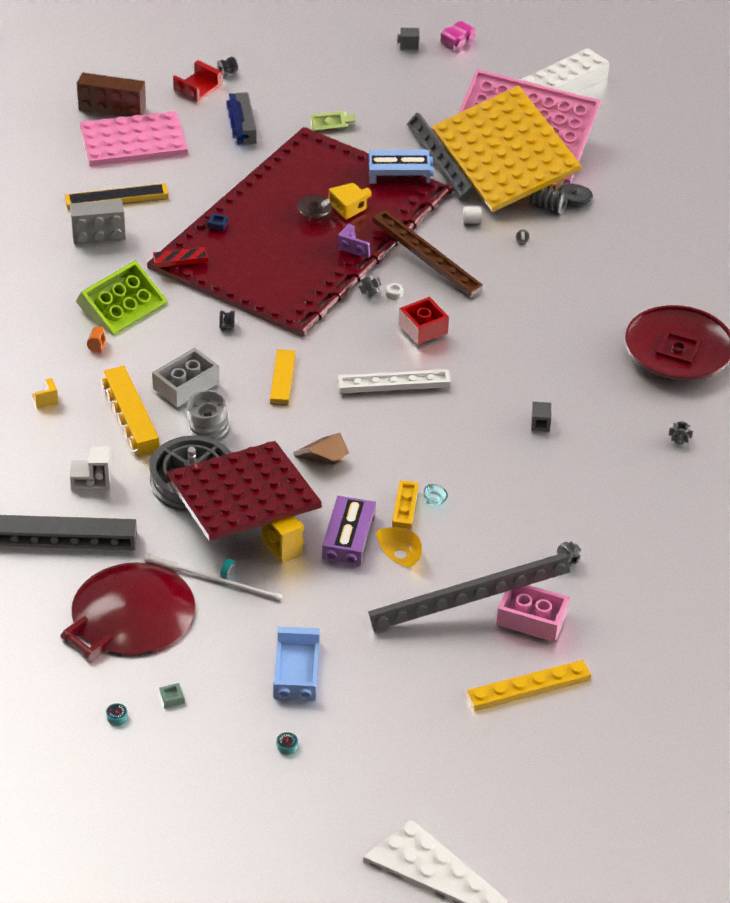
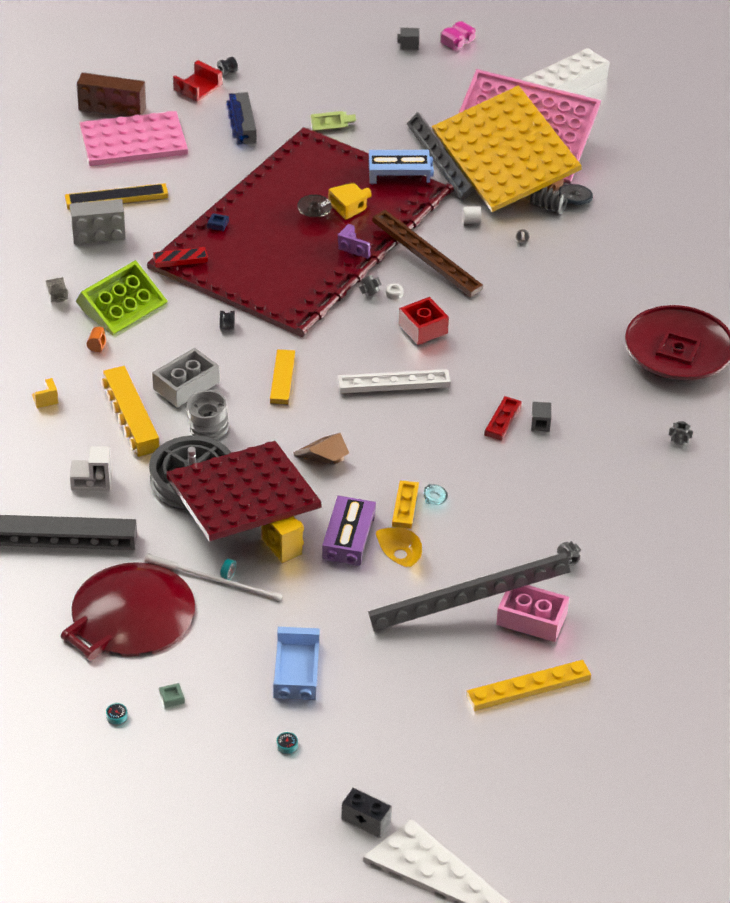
none -> clear smoke bracket [45,277,68,303]
none -> black brick [341,788,392,838]
none -> red tile [484,396,522,441]

